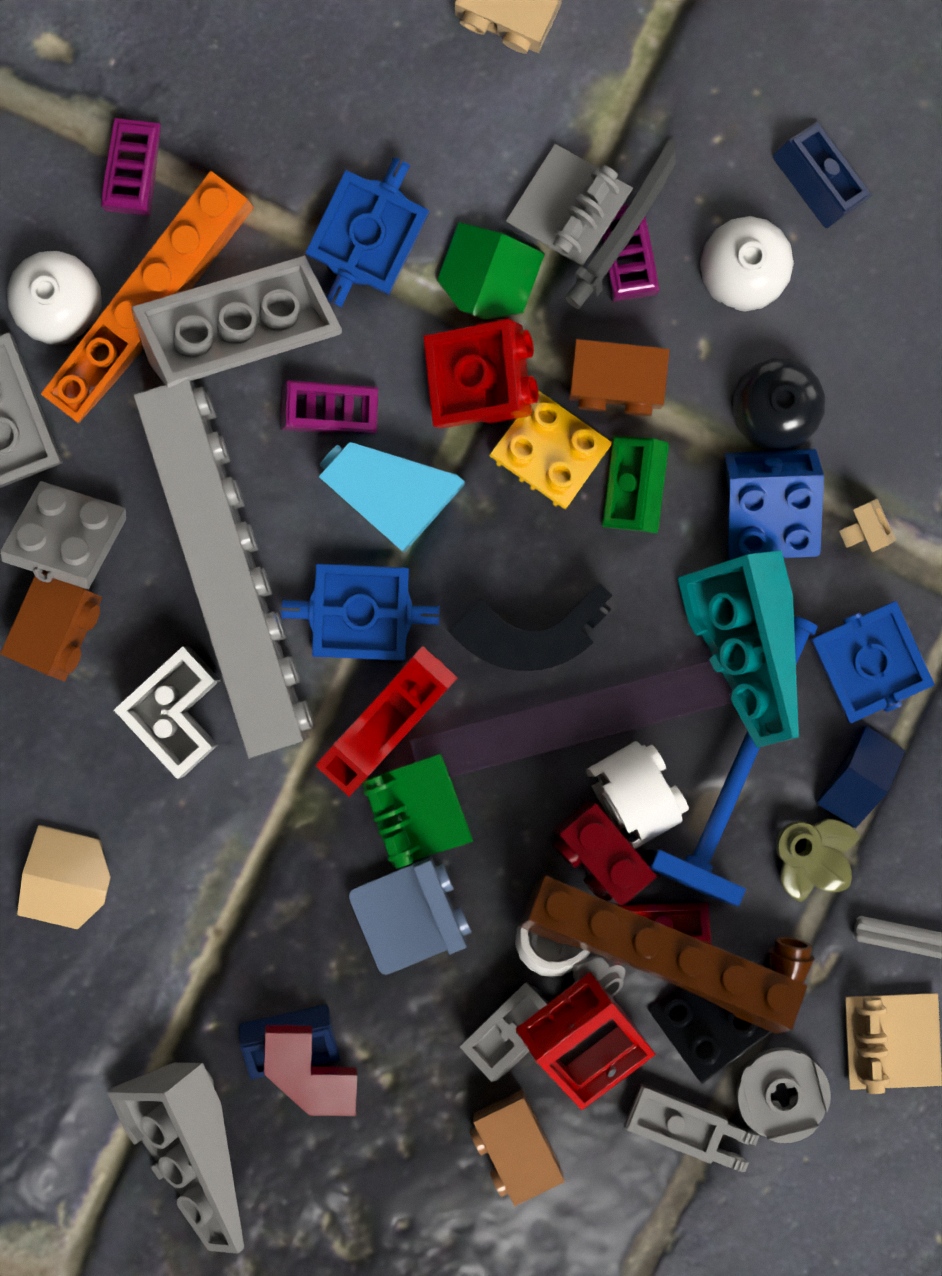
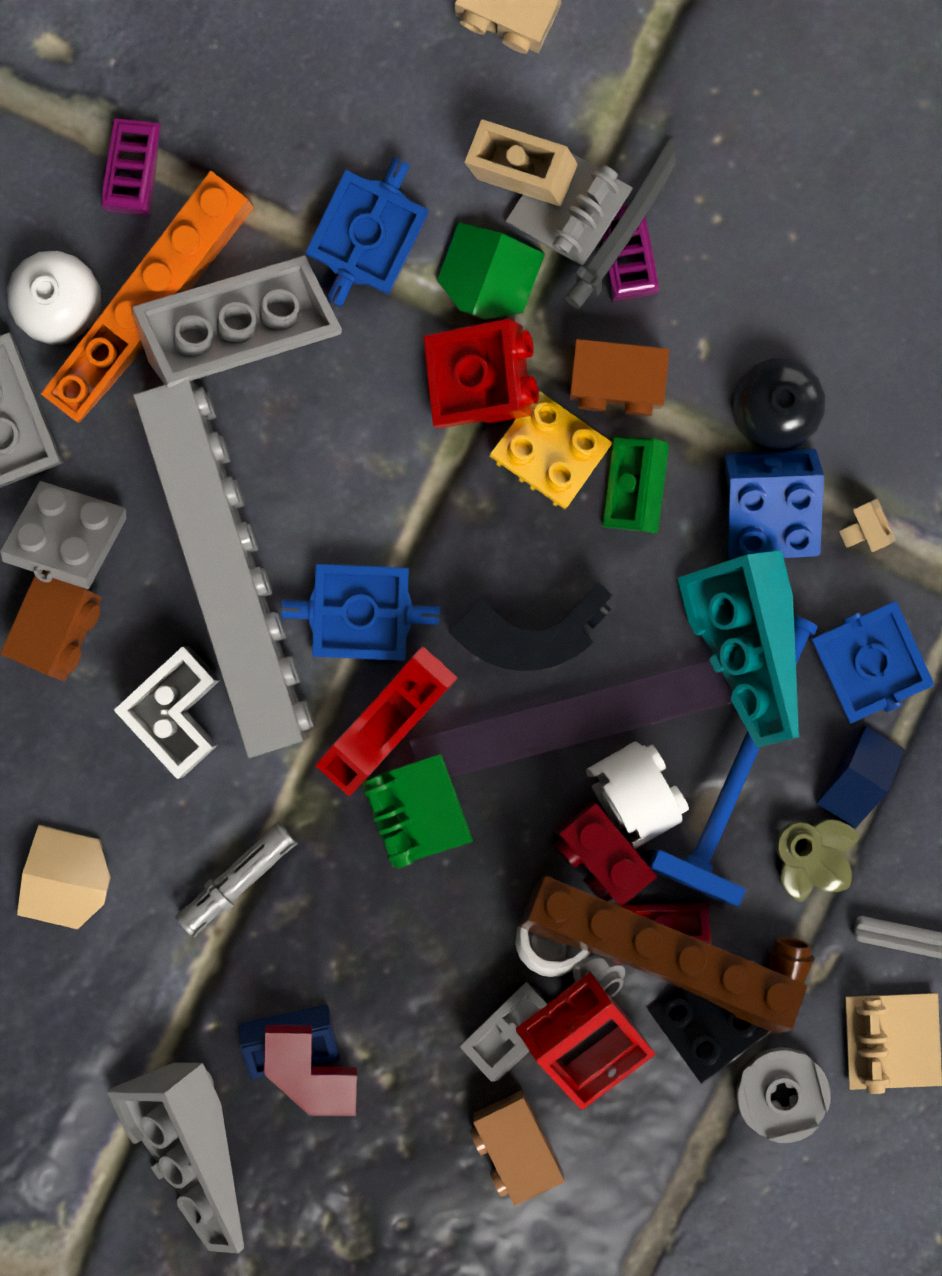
magenta slope [280,380,378,434] -> none
medium azure slope [319,442,465,553] -> none
sand blue bracket [349,856,472,975] -> none
light grey hinge [624,1083,760,1172] -> none
white cylinder [700,216,794,311] -> none
dark blue slope [773,121,872,228] -> none
none -> light grey pin [175,822,298,938]
none -> tan brick [464,119,578,207]

